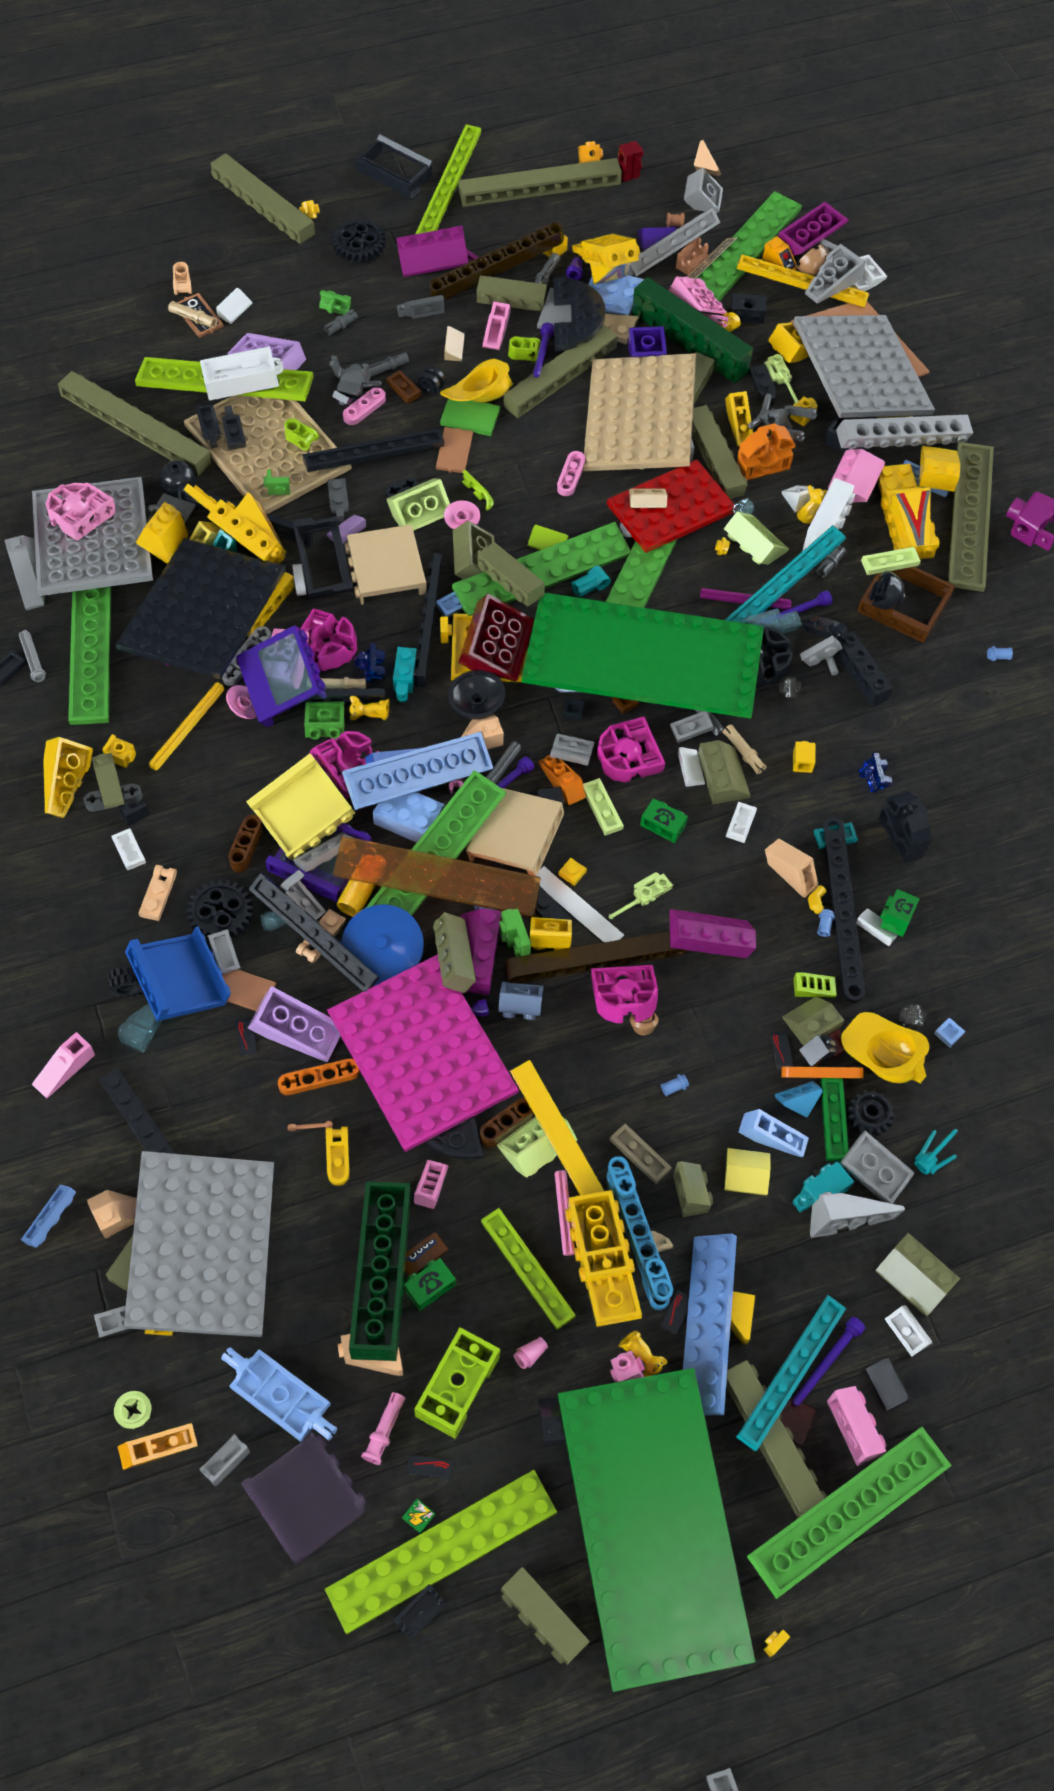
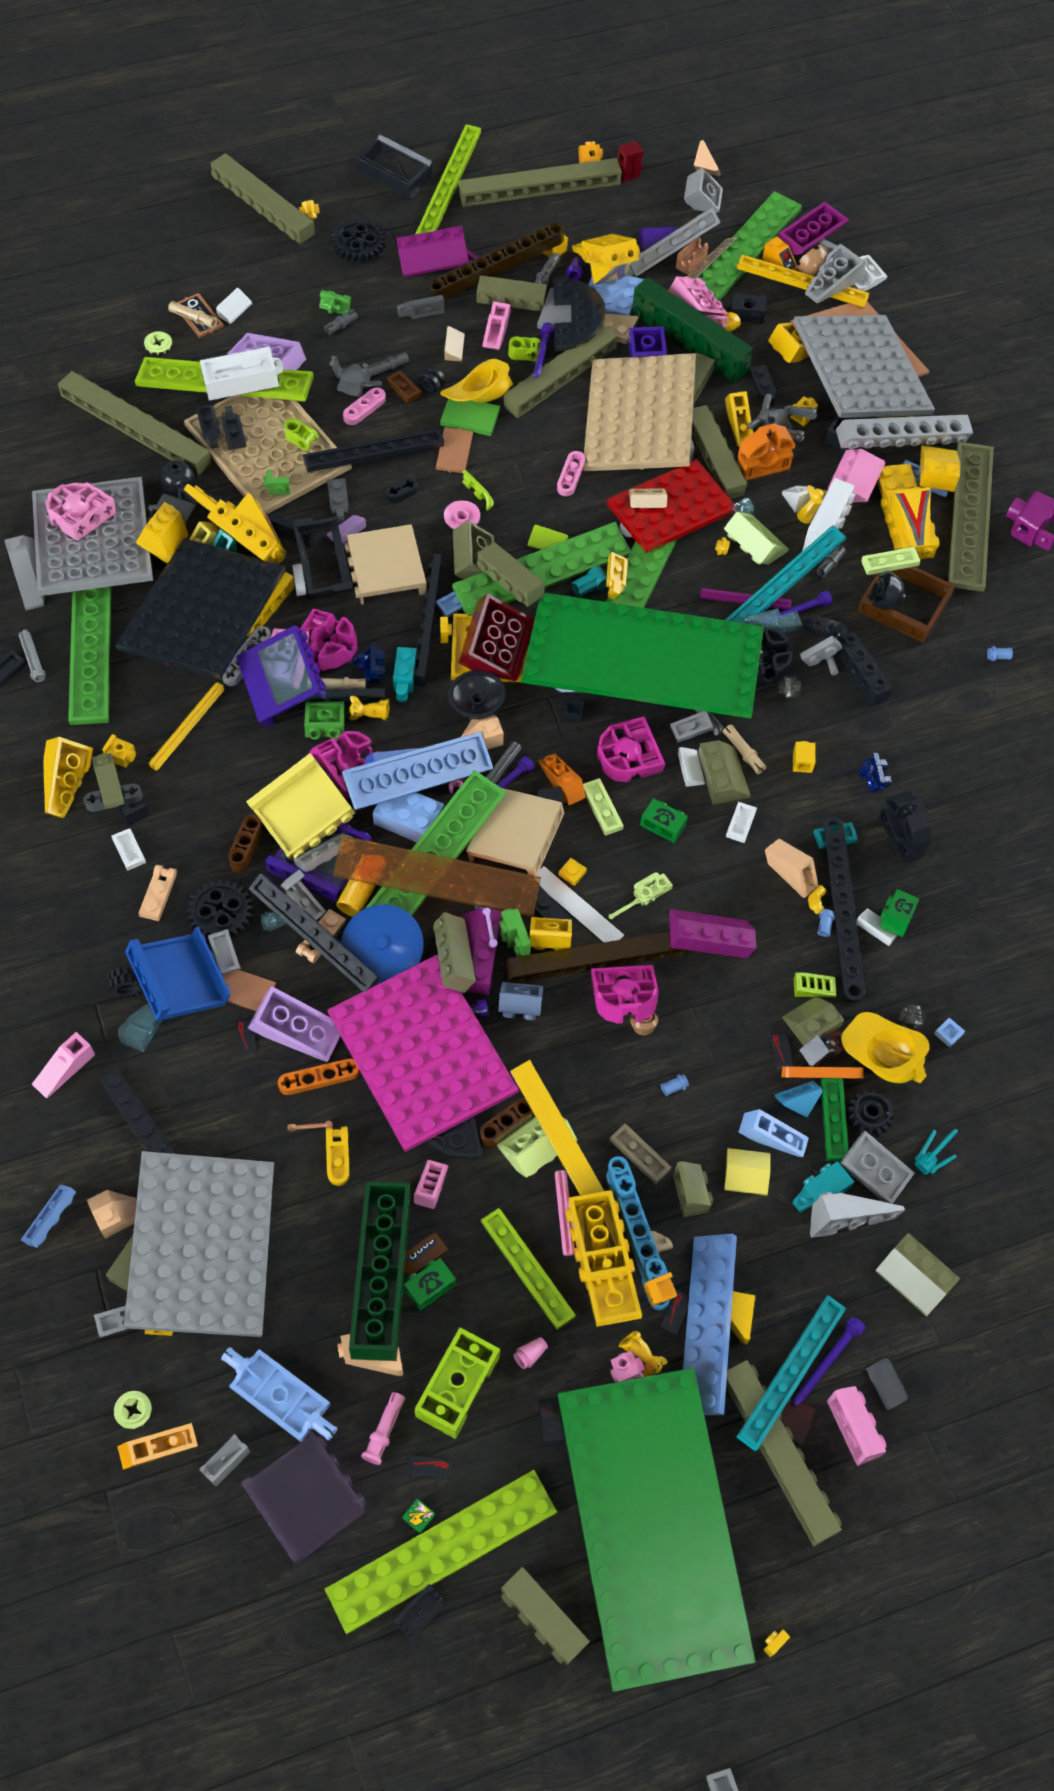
light nougat piece [173,262,192,295] -> none
bright pink dish [226,685,257,719] -> none
plate [332,390,357,407] -> none
yellowish green slope [386,478,450,531] -> none
light grey plate [550,734,594,765] -> none
reddish brown plate [612,697,639,714] -> none
nougat bush [666,213,684,227] -> none
bright green plate [747,1427,951,1599] -> none
yellowish green piece [764,354,799,404] -> none
white slope [885,1305,932,1357] -> none
none -> yellowish green gear [144,332,172,355]
none -> lavender hinge [483,907,497,948]
none -> yellow hinge [606,552,628,600]
none -> light orange panel [643,1272,677,1307]

